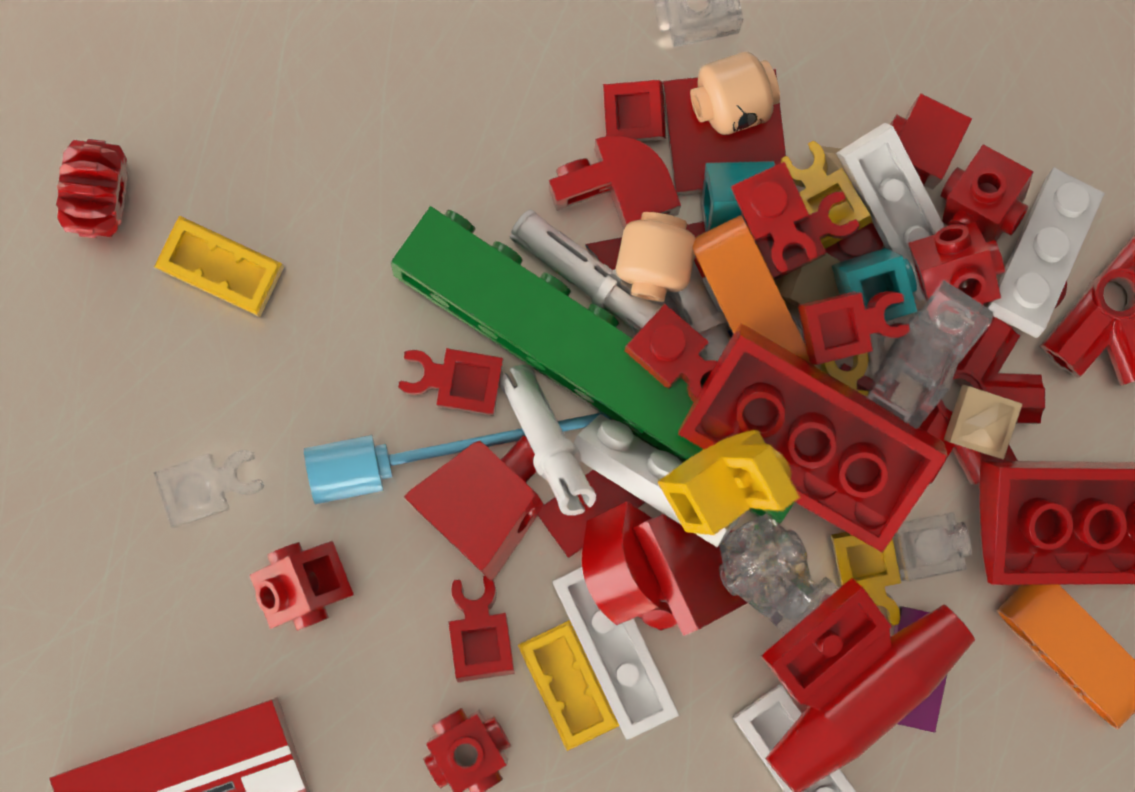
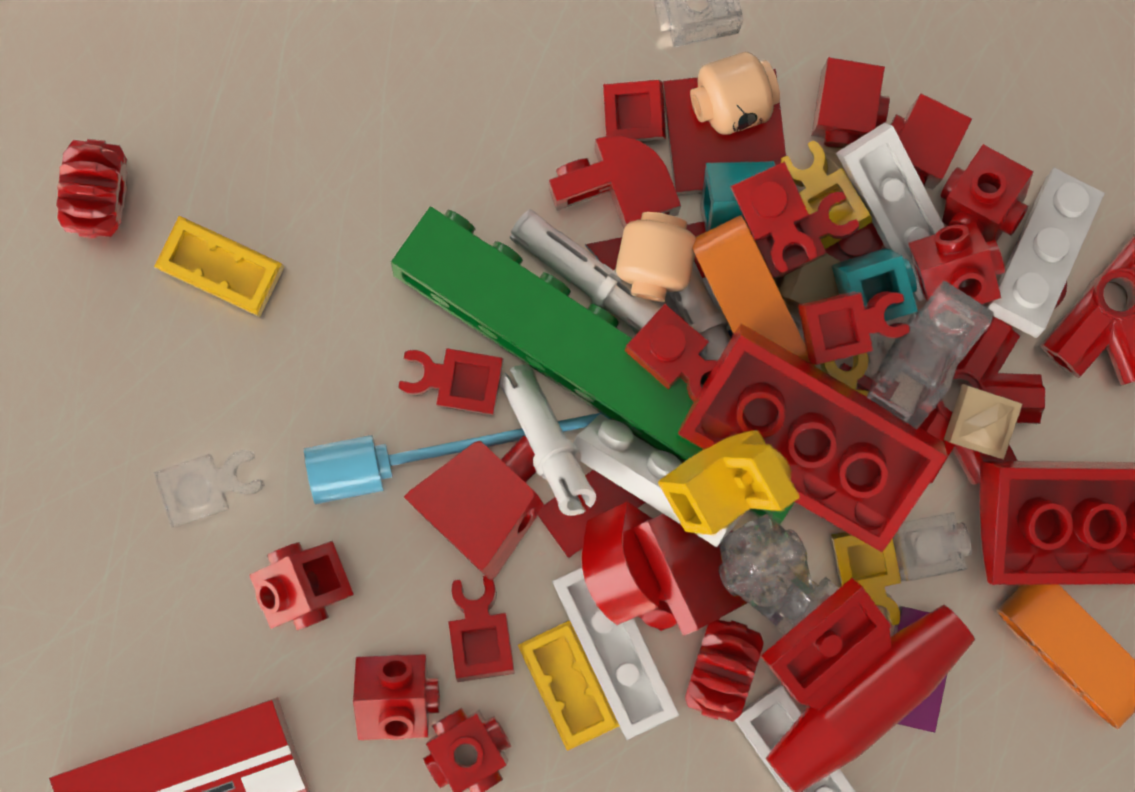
none -> red brick [353,654,440,740]
none -> red gear [685,619,764,722]
none -> red brick [811,57,890,148]

